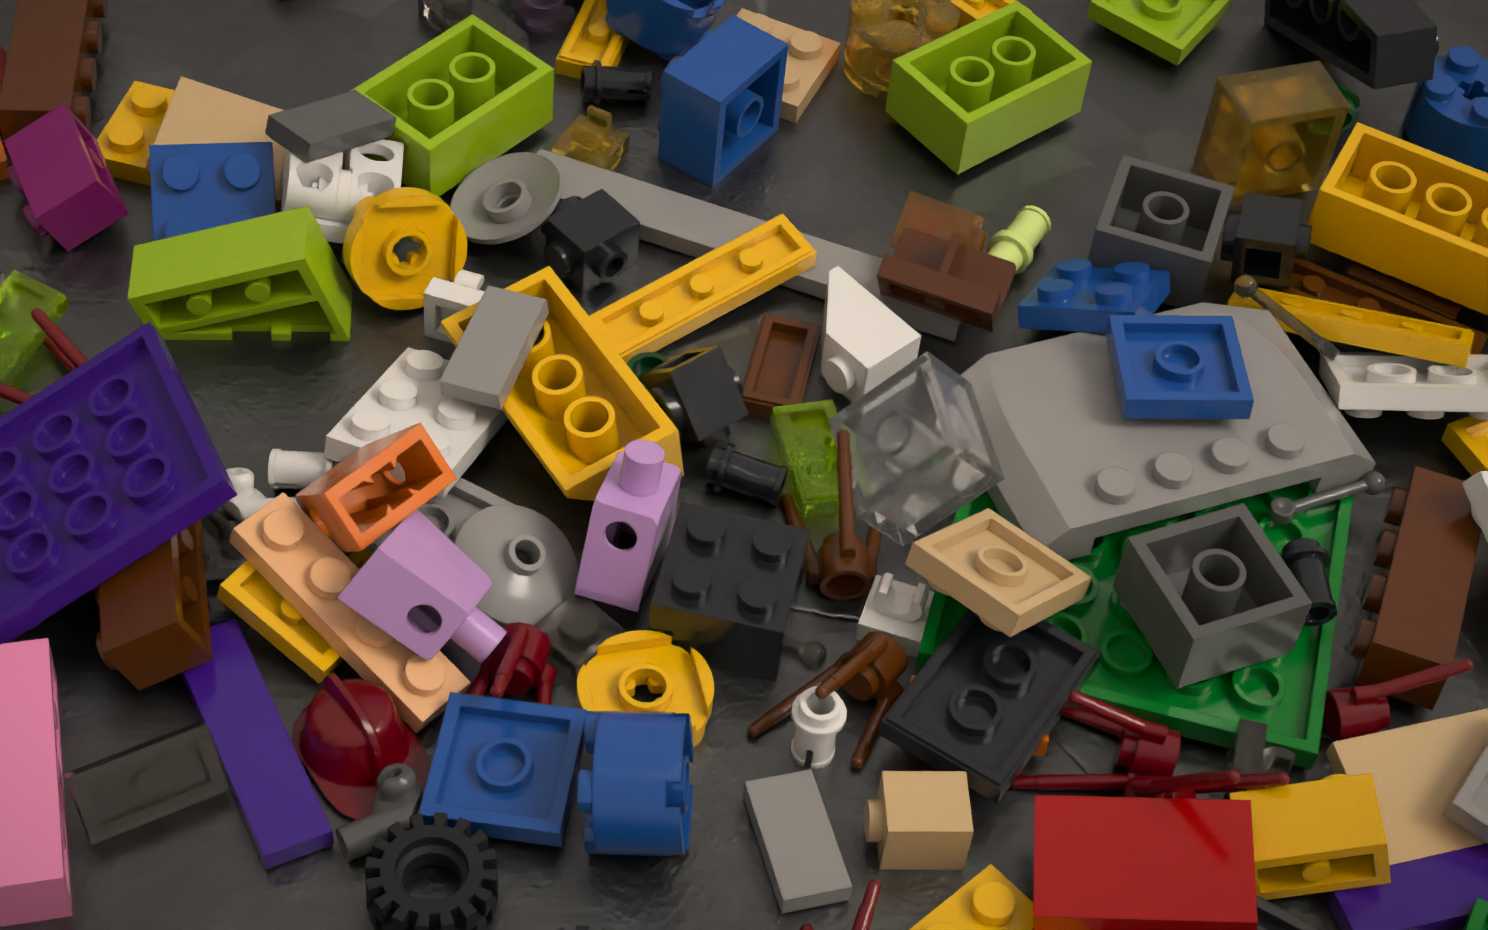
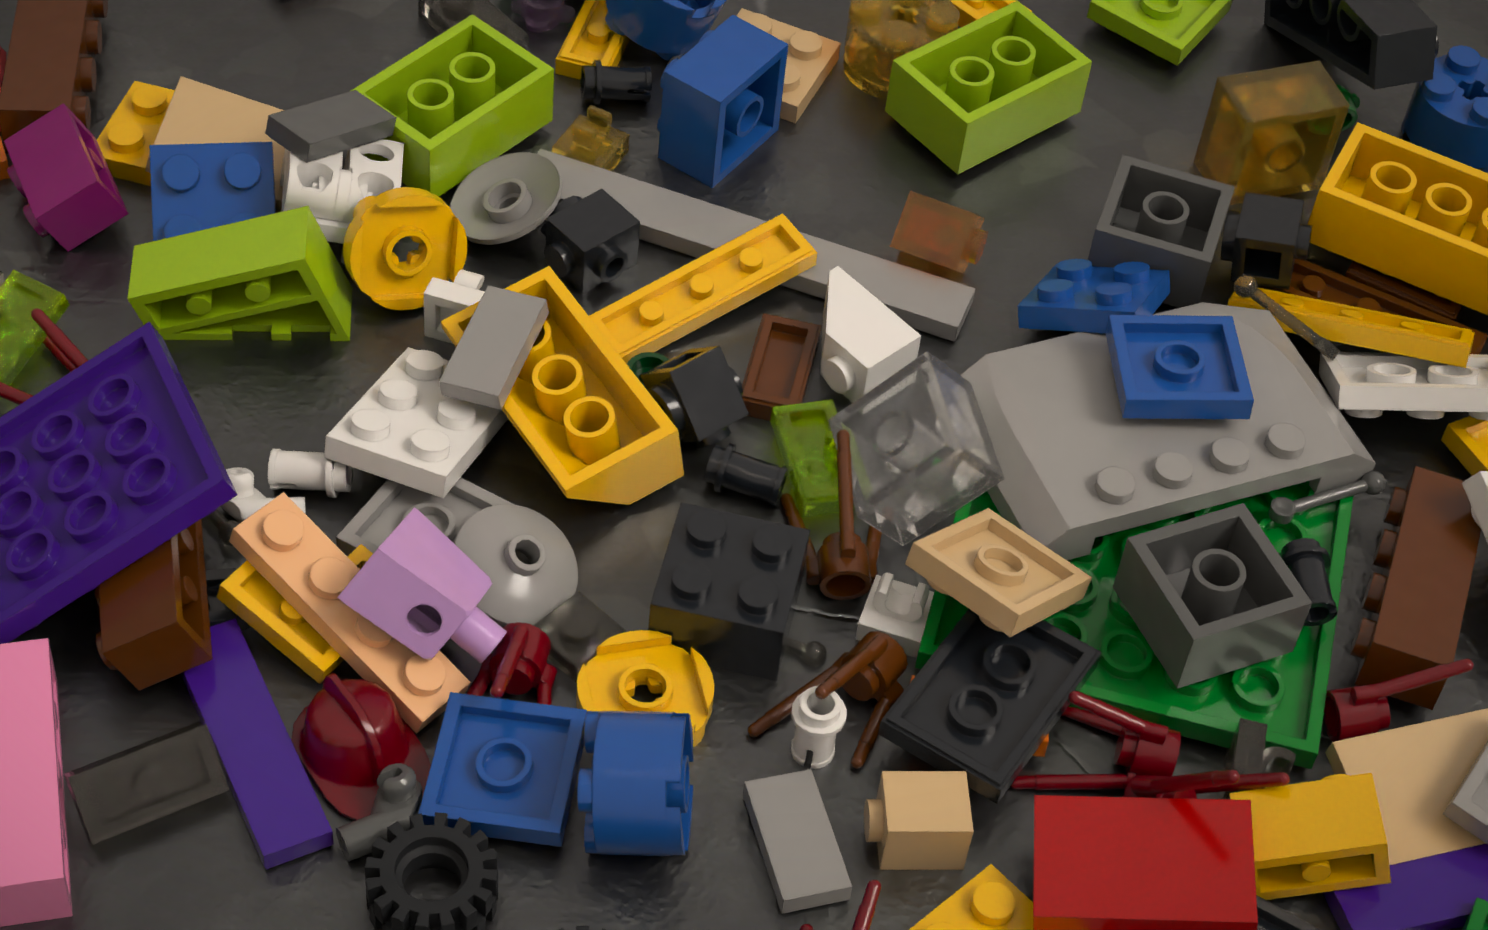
orange torso [295,422,457,552] -> none
lavender torso [574,440,682,612] -> none
reddish brown panel [877,227,1016,332] -> none
yellowish green pin [986,205,1051,275] -> none

